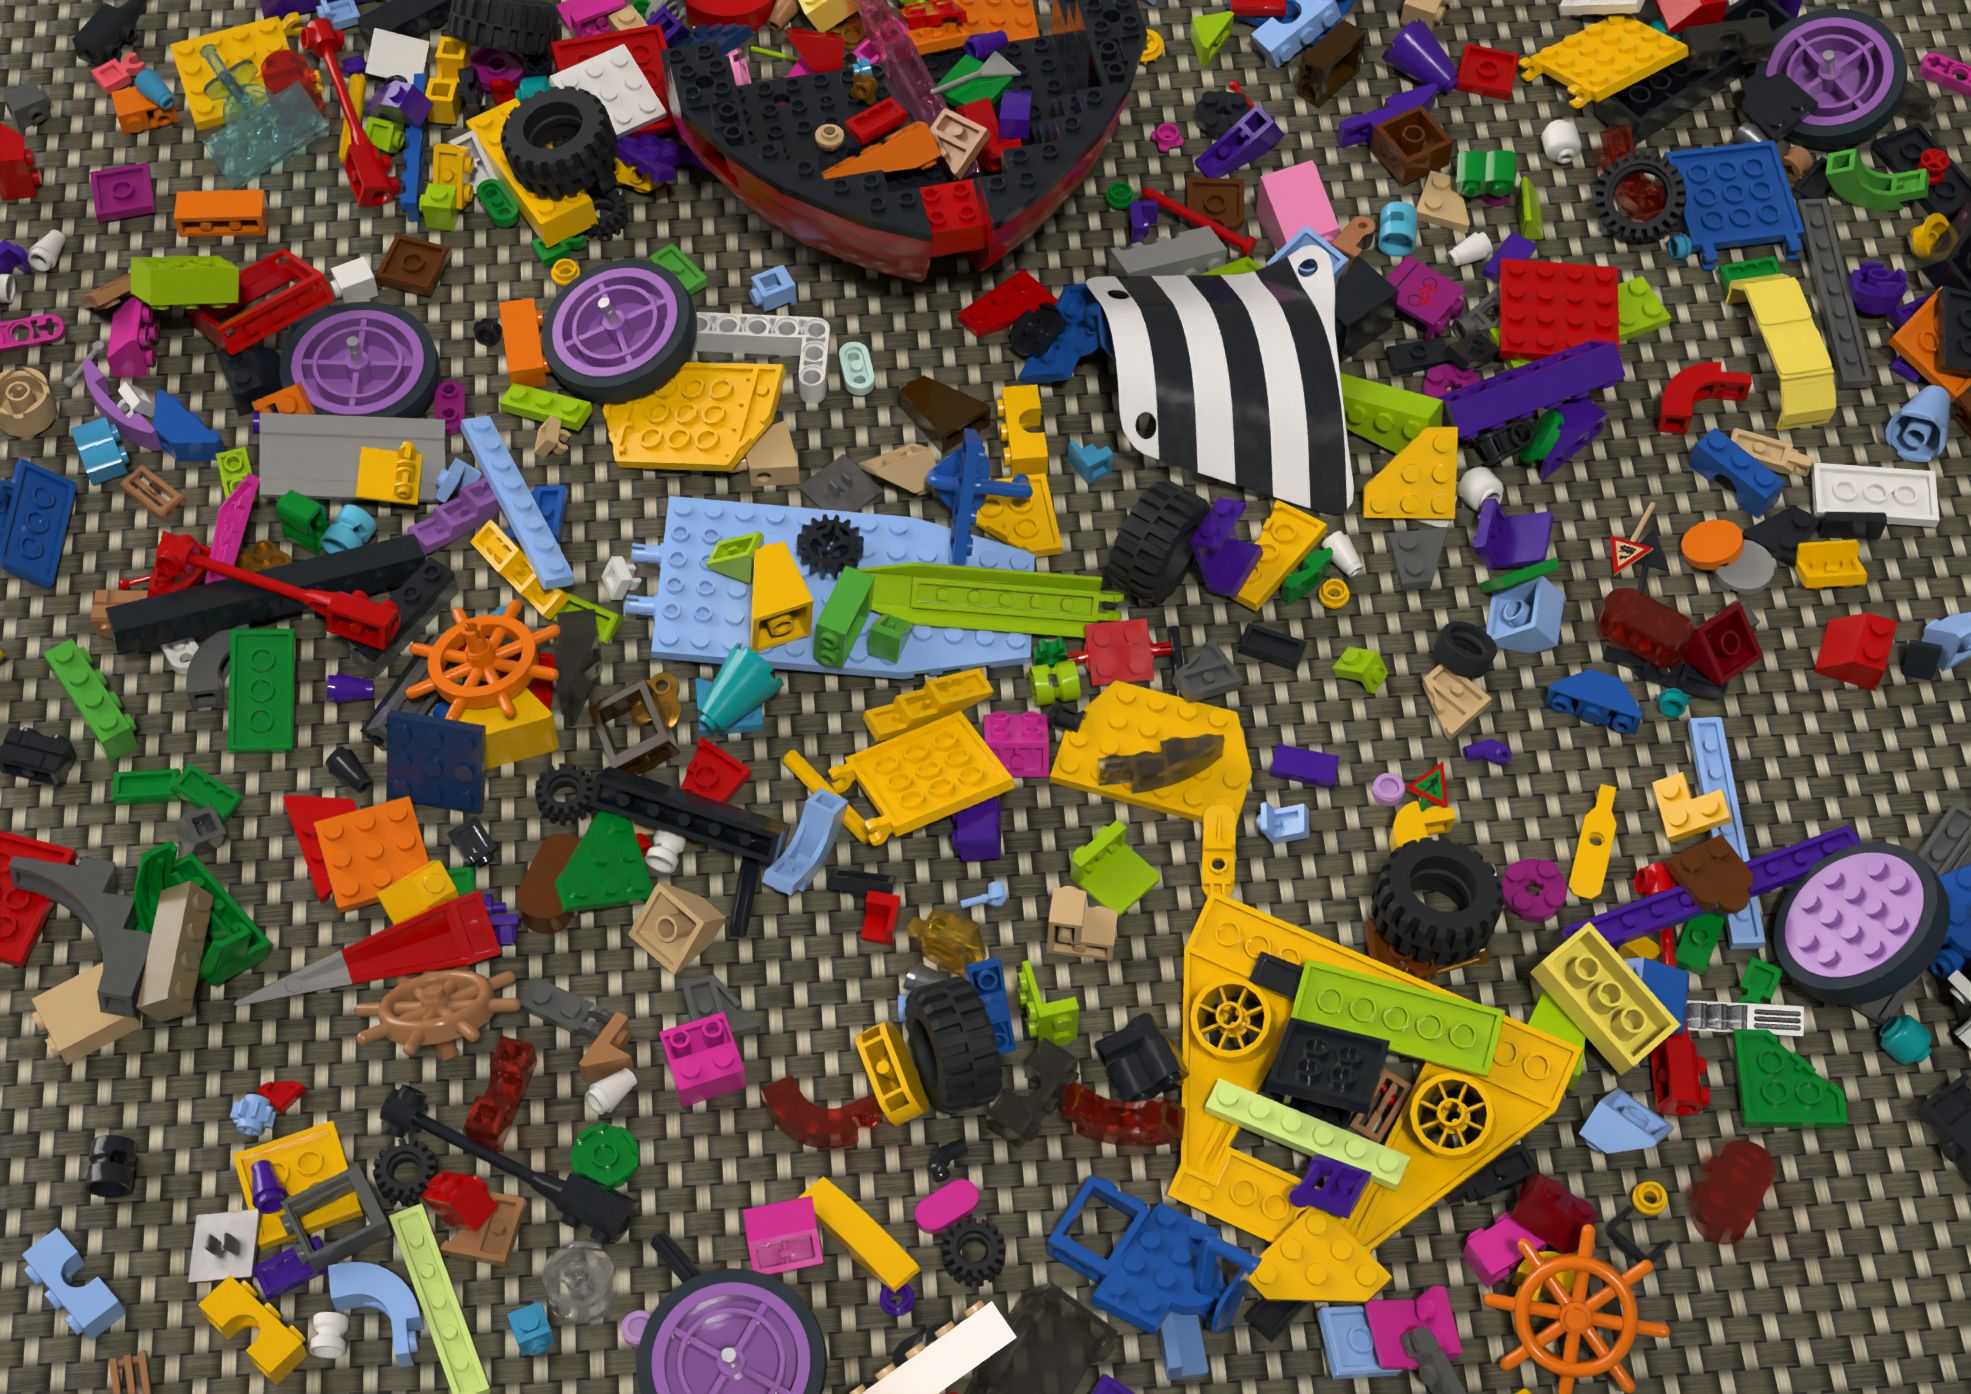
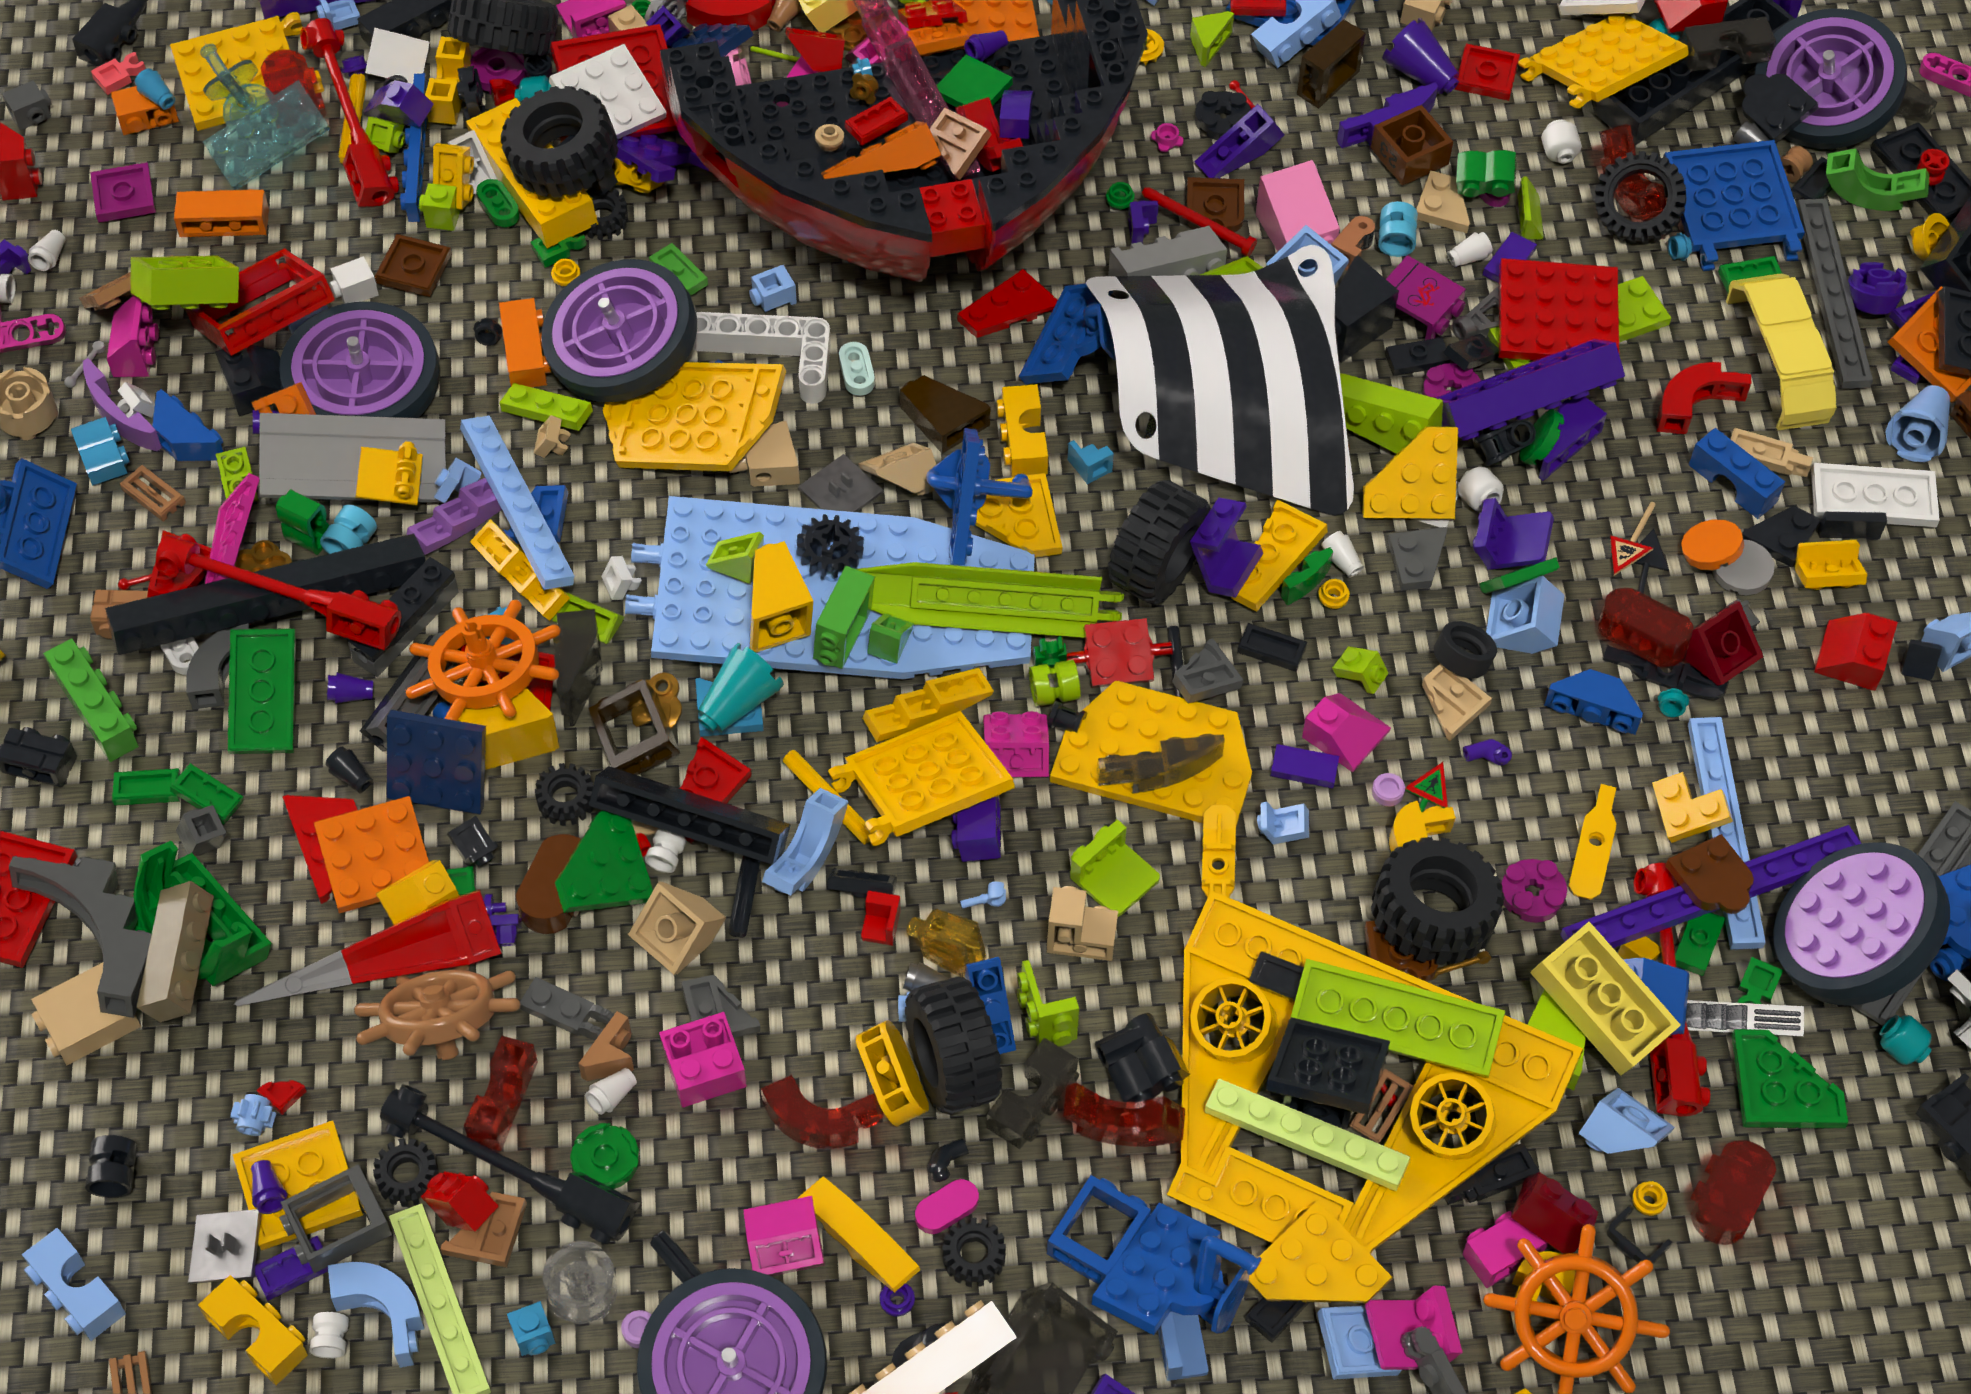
magenta plate [435,381,466,436] -> none
light grey piece [930,50,1021,95] -> none
black plate [1009,302,1067,357] -> none
dark purple plate [1289,1154,1372,1219] -> none
none -> dark pink slope [1302,693,1391,772]

